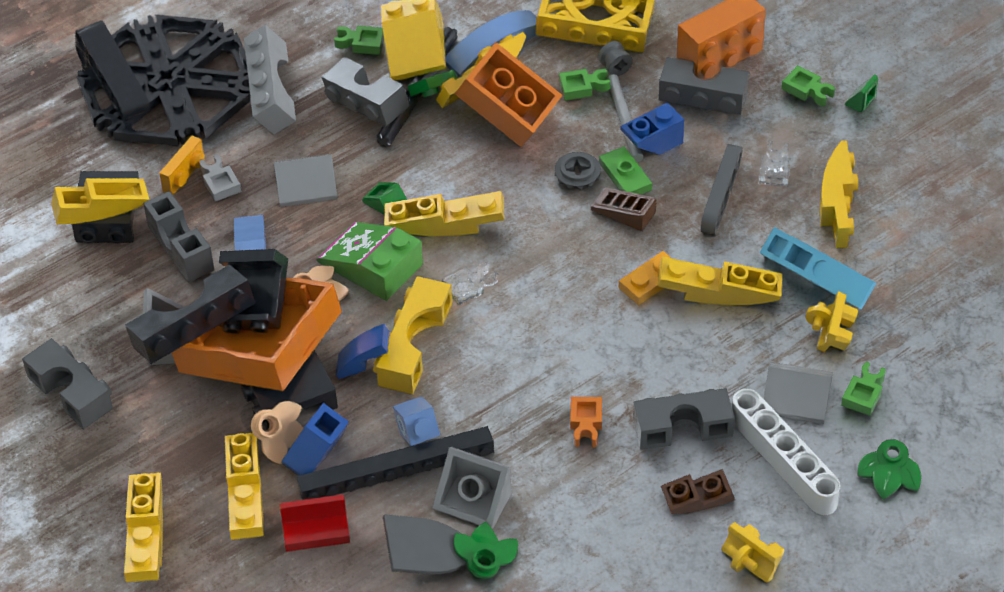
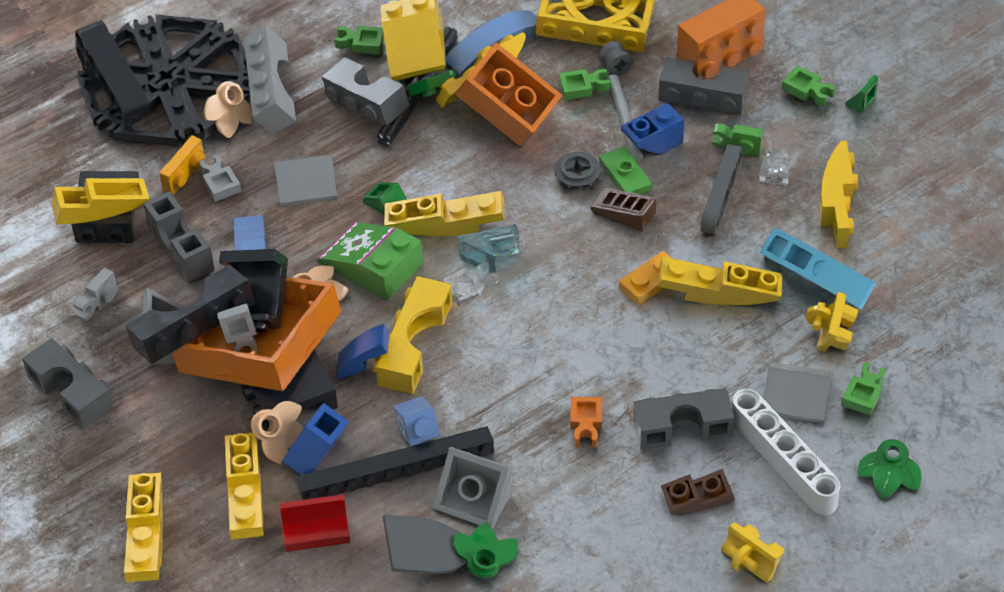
none -> light grey plate [73,267,118,322]
none -> light nougat plate [204,81,253,138]
none -> light grey plate [217,304,257,353]
none -> clear light blue slope [458,224,520,275]
none -> bright green plate [712,124,763,157]

